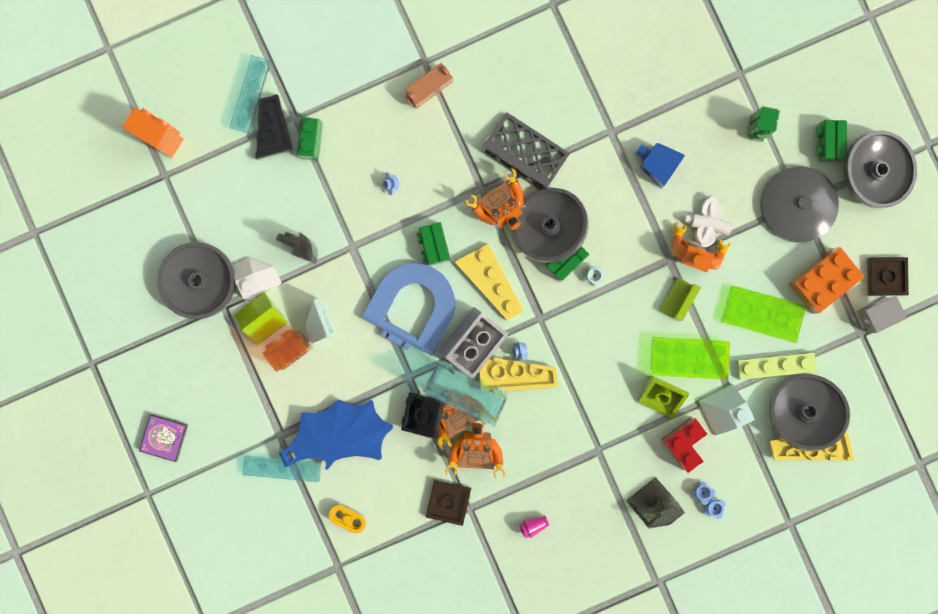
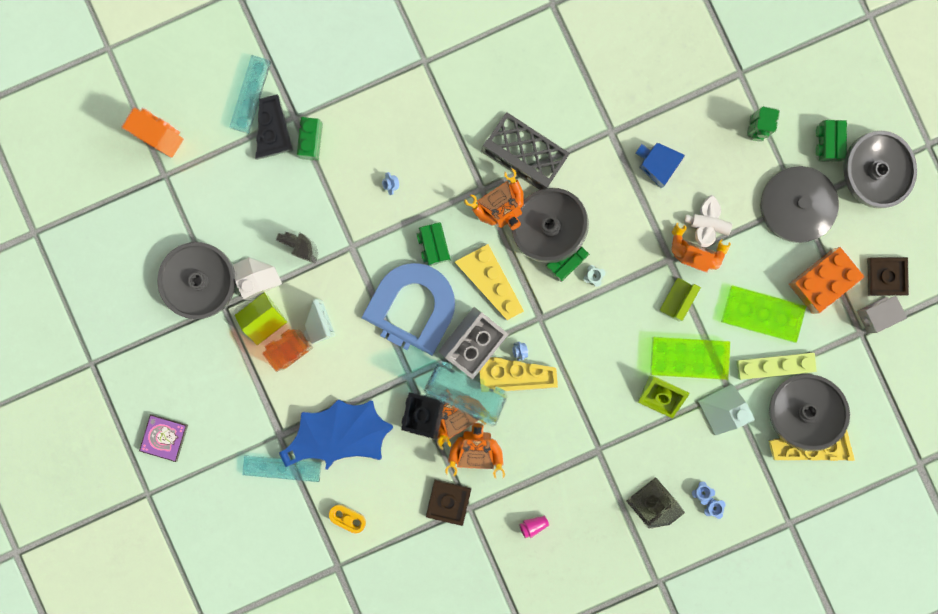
nougat brick [404,62,453,109] -> none
red brick [661,417,707,473] -> none

